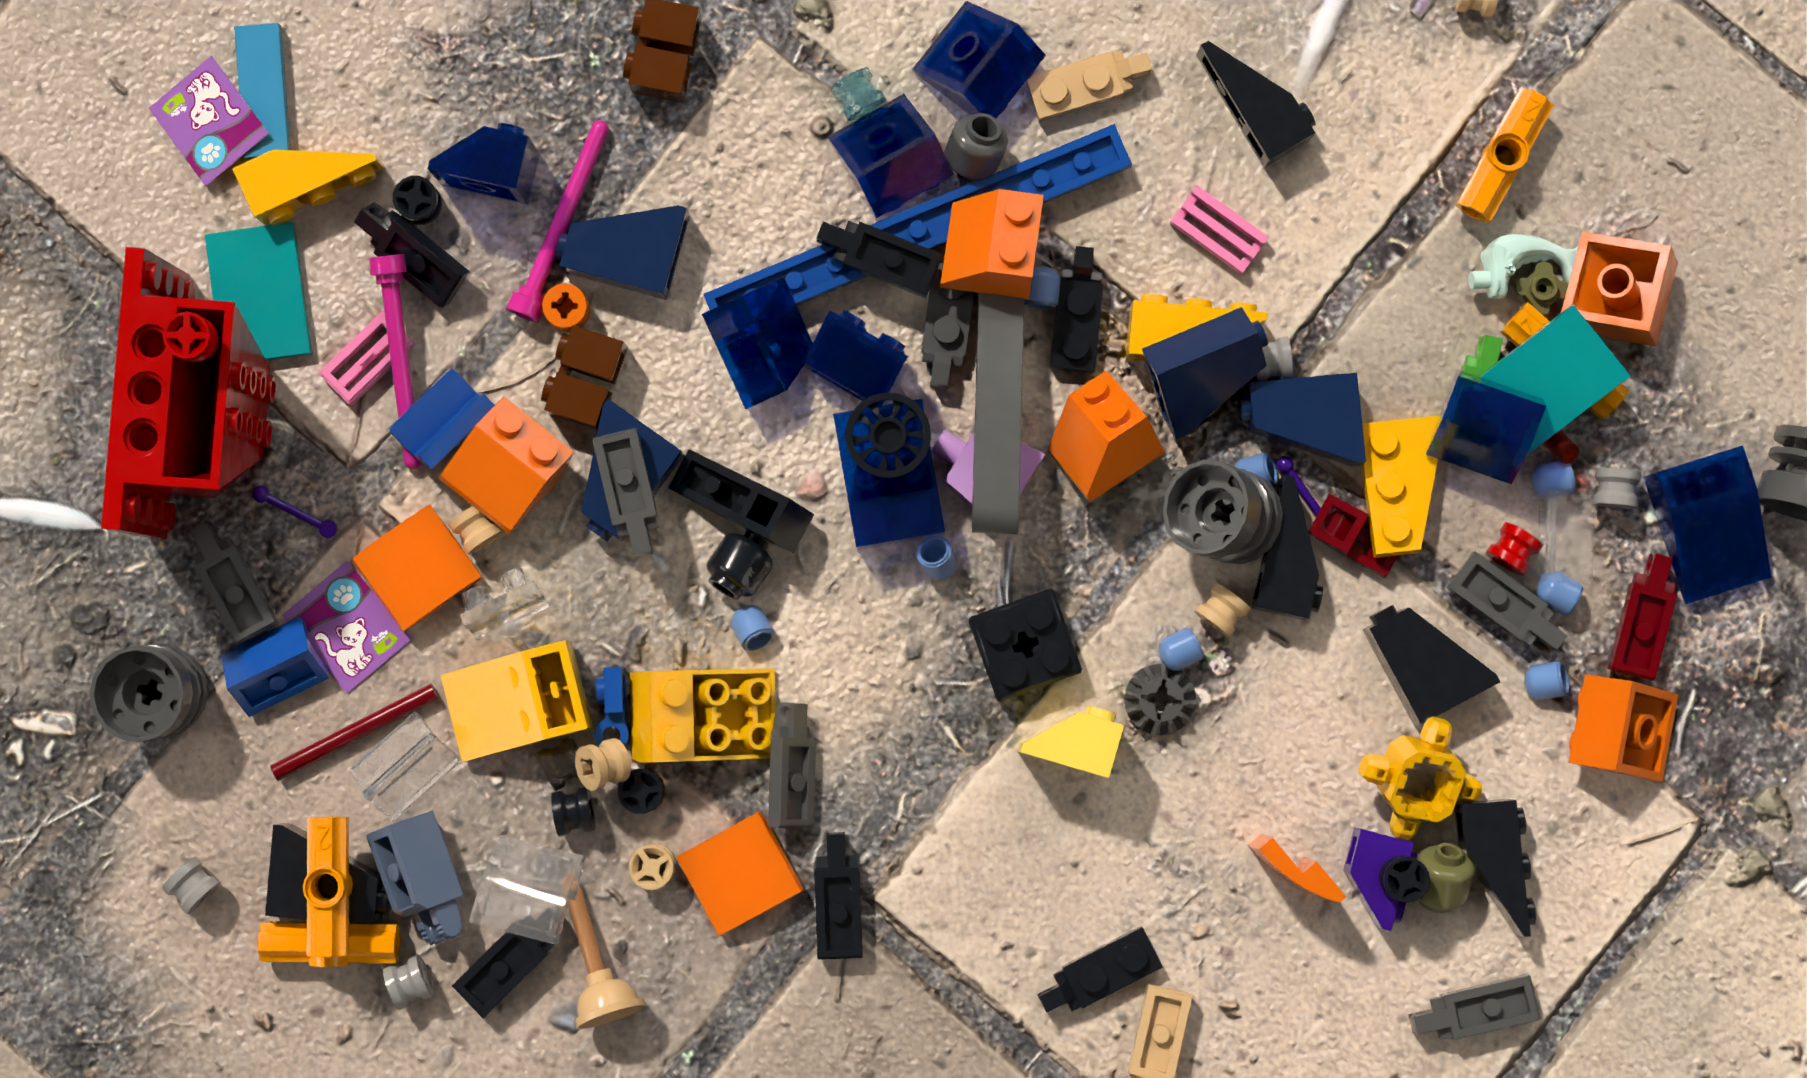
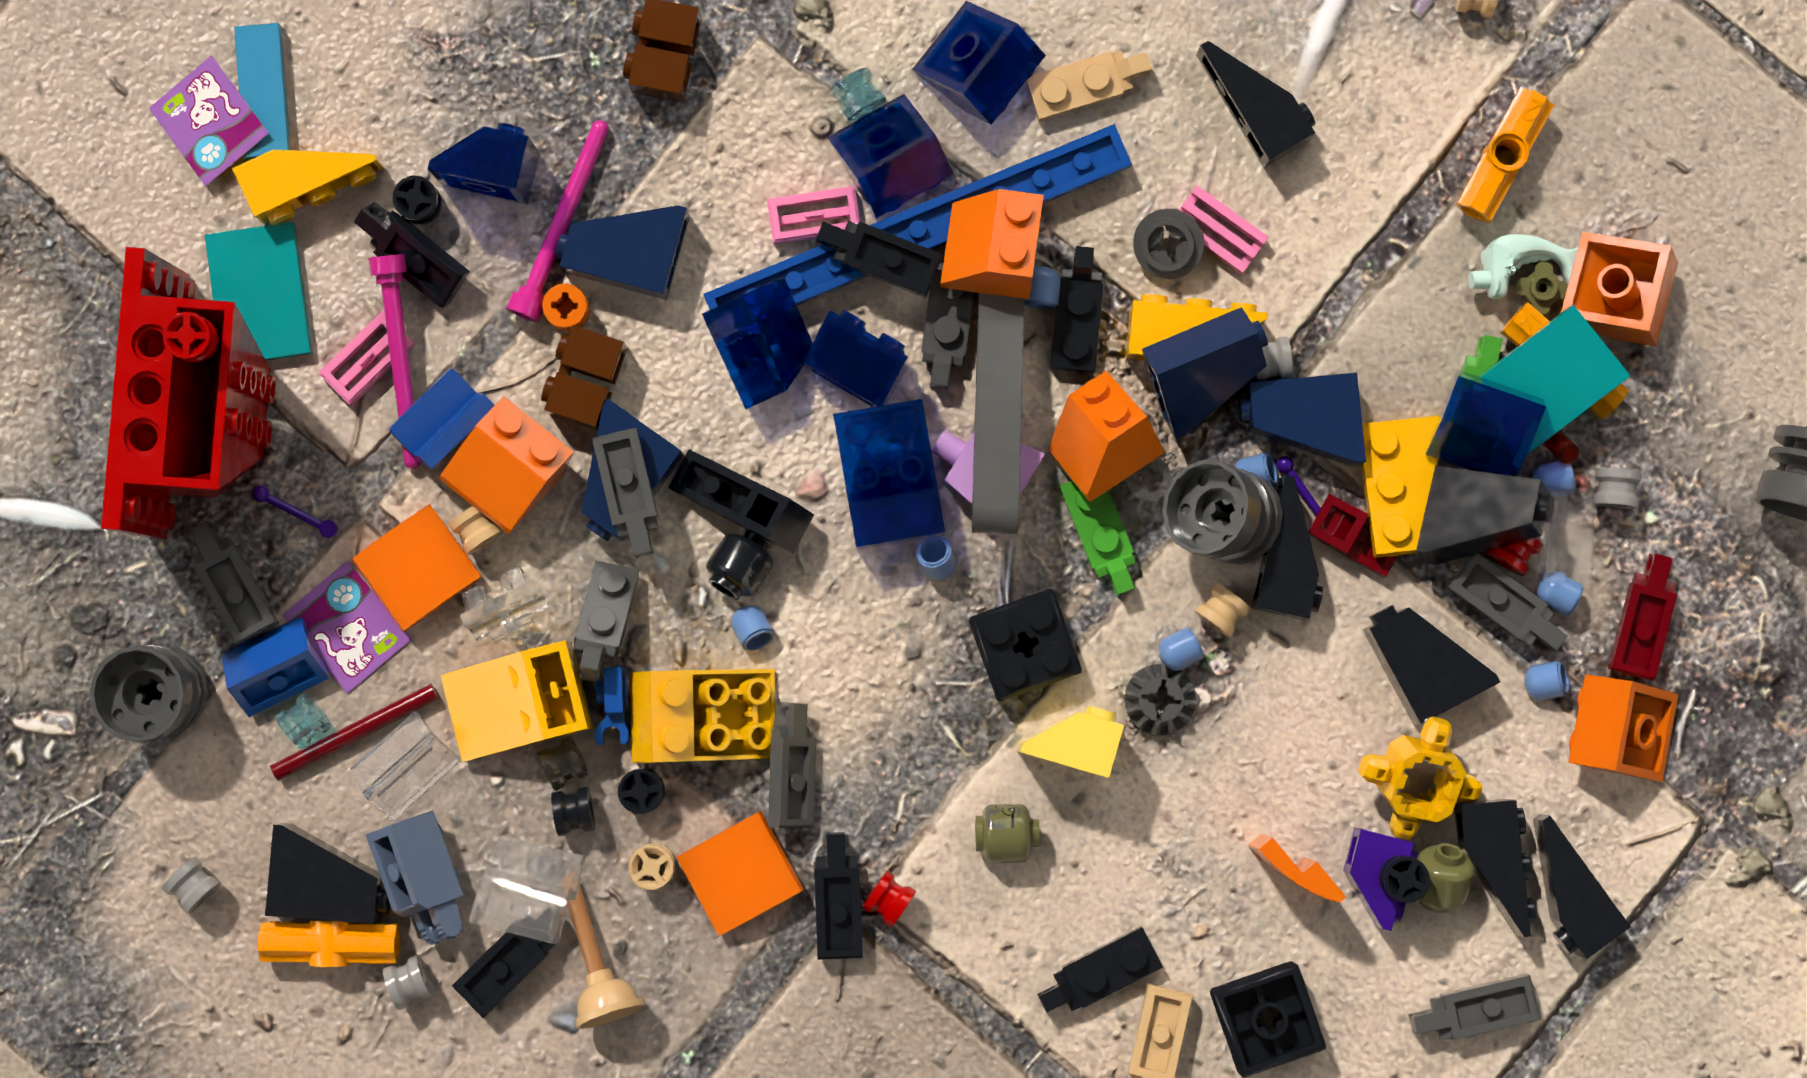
light orange piece [303,816,353,957] -> none
tan wheel [575,738,631,791] -> none
black wheel [845,393,931,478] -> none
dark grey head [944,113,1008,180] -> none
clear blue slope [1643,445,1772,604] -> none
none -> clear light blue wheel [275,693,332,750]
none -> dark grey hinge [574,560,639,682]
none -> bright pink tile [767,186,860,245]
none -> red wheel [861,871,916,928]
none -> olive head [975,804,1040,863]
none -> bright green hinge [1059,481,1136,596]
none -> dark grey gear [1133,208,1205,279]
none -> black brick [1210,961,1326,1078]
none -> black slope [1416,466,1554,565]
none -> black slope [1533,814,1631,959]

